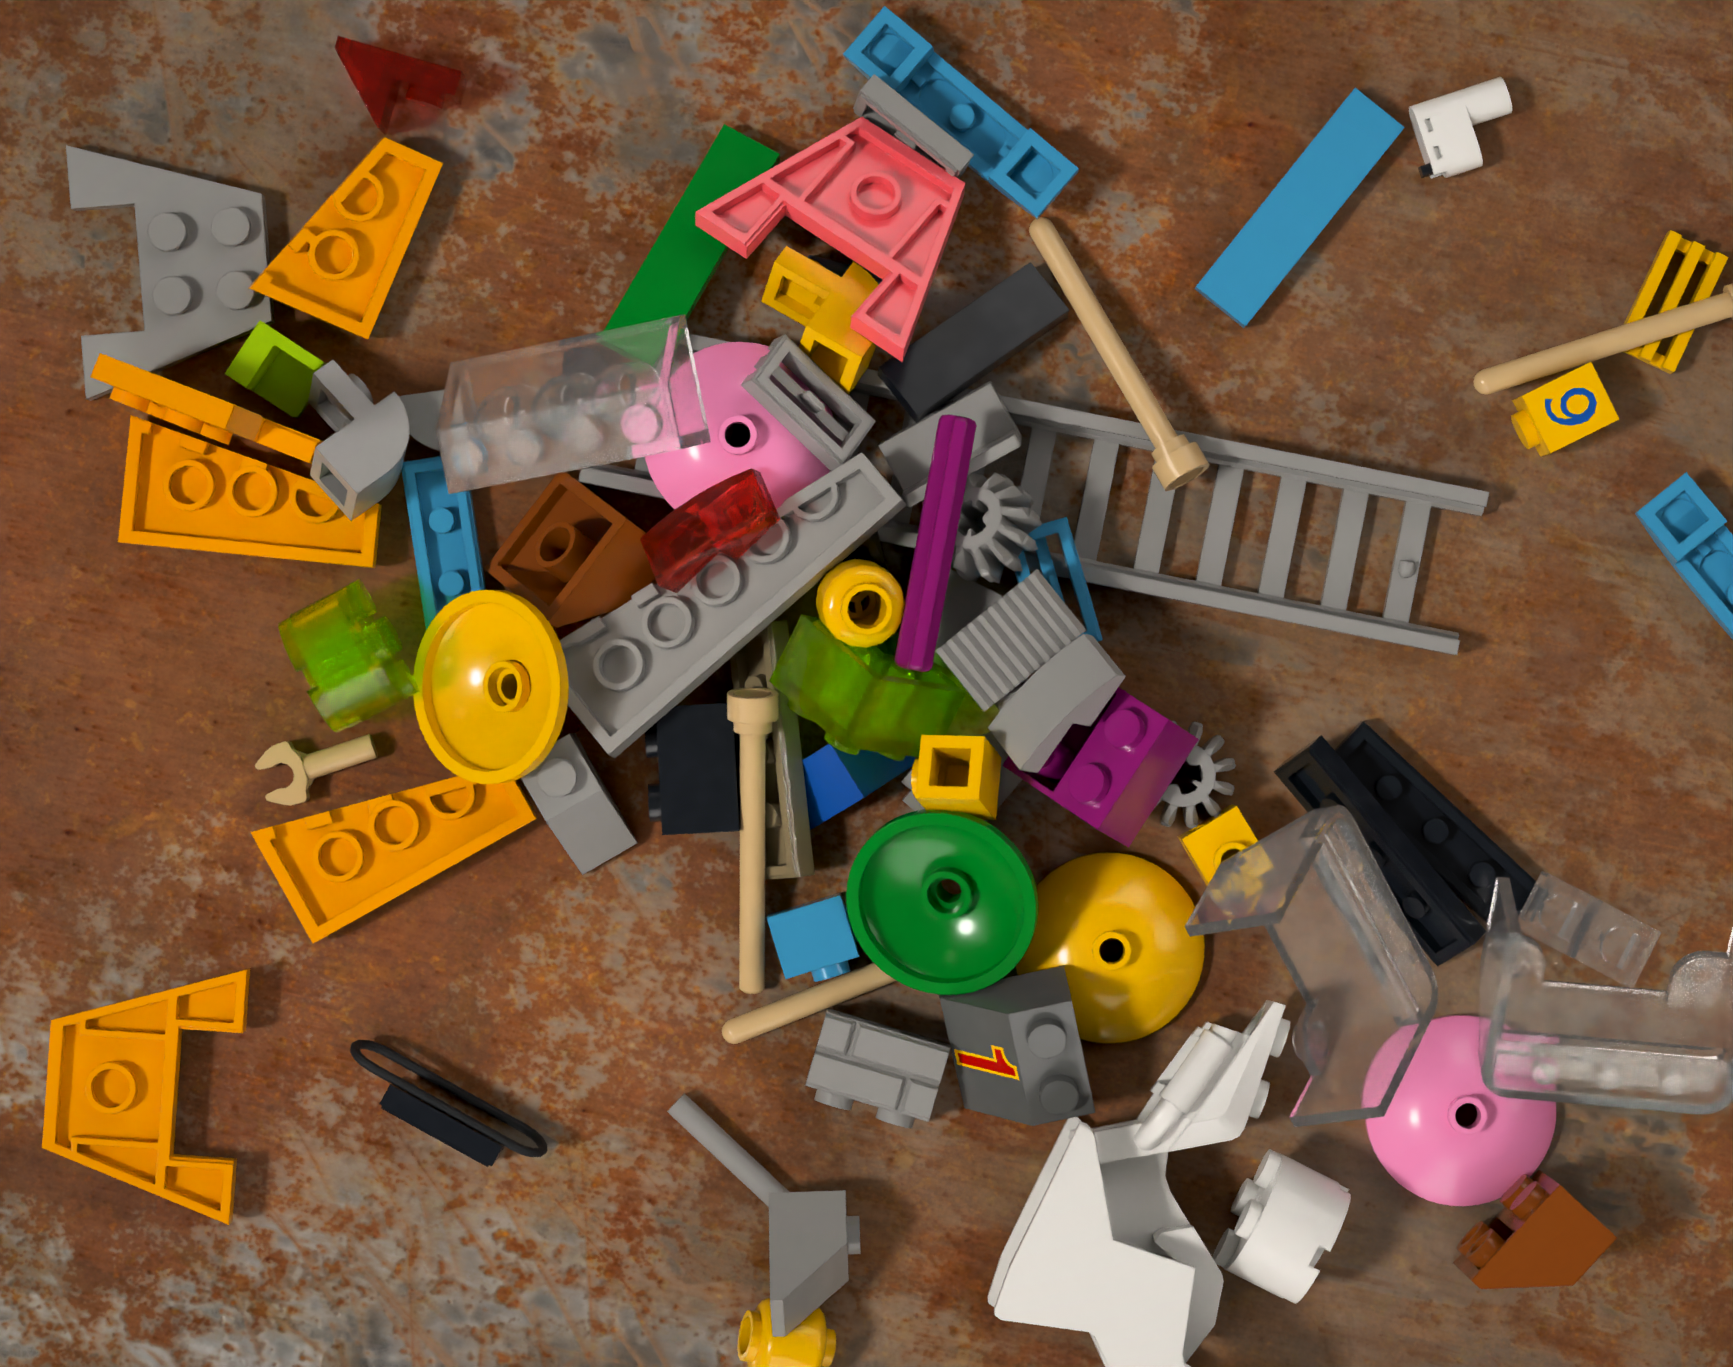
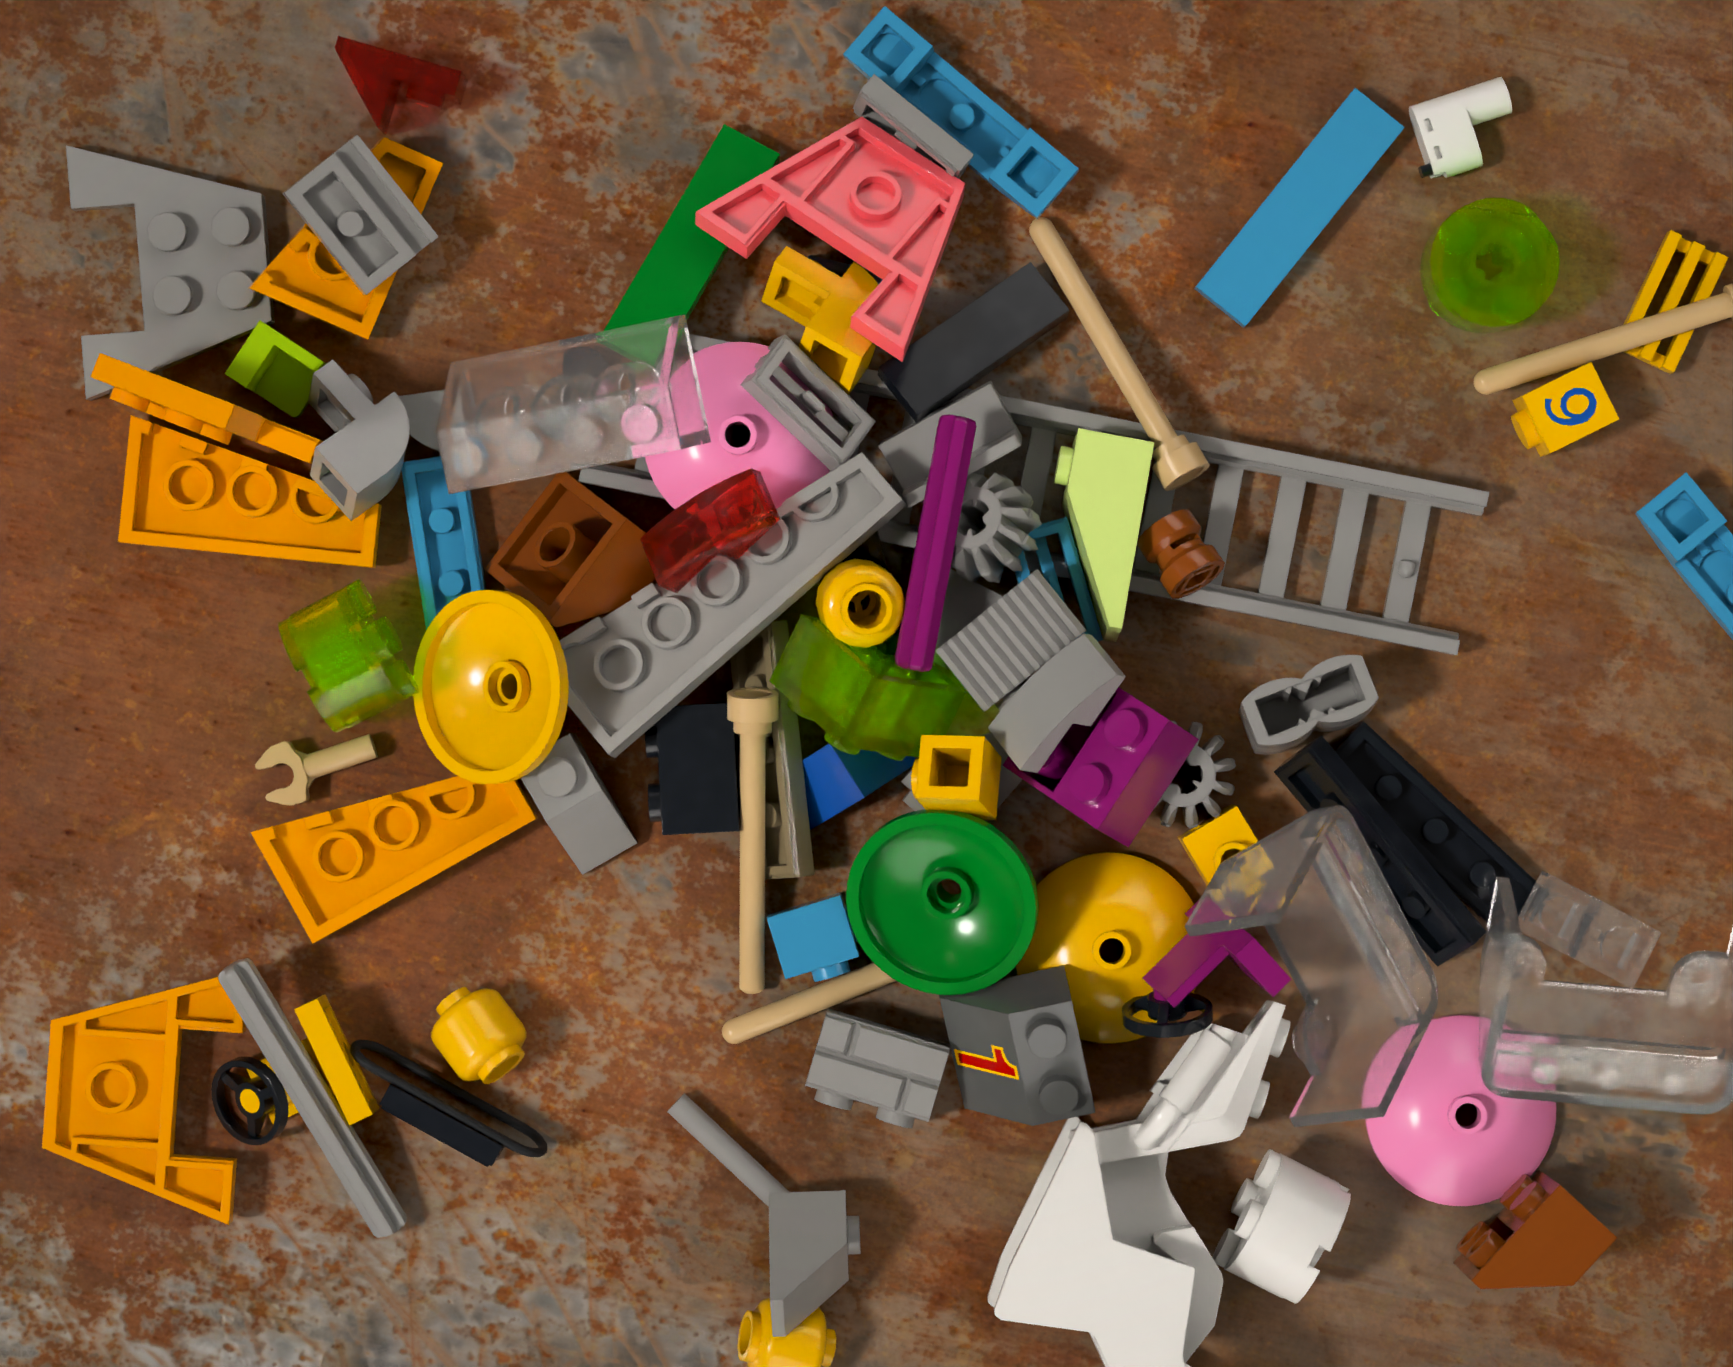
none -> piece [211,994,380,1145]
none -> light grey axle [218,958,407,1238]
none -> light grey plate [282,135,439,295]
none -> yellow head [431,987,526,1084]
none -> yellowish green slope [1054,428,1155,642]
none -> magenta piece [1122,896,1292,1038]
none -> dark orange wheel [1137,509,1225,599]
none -> light grey brick [1238,655,1379,755]
none -> clear neon green brick [1420,197,1560,334]

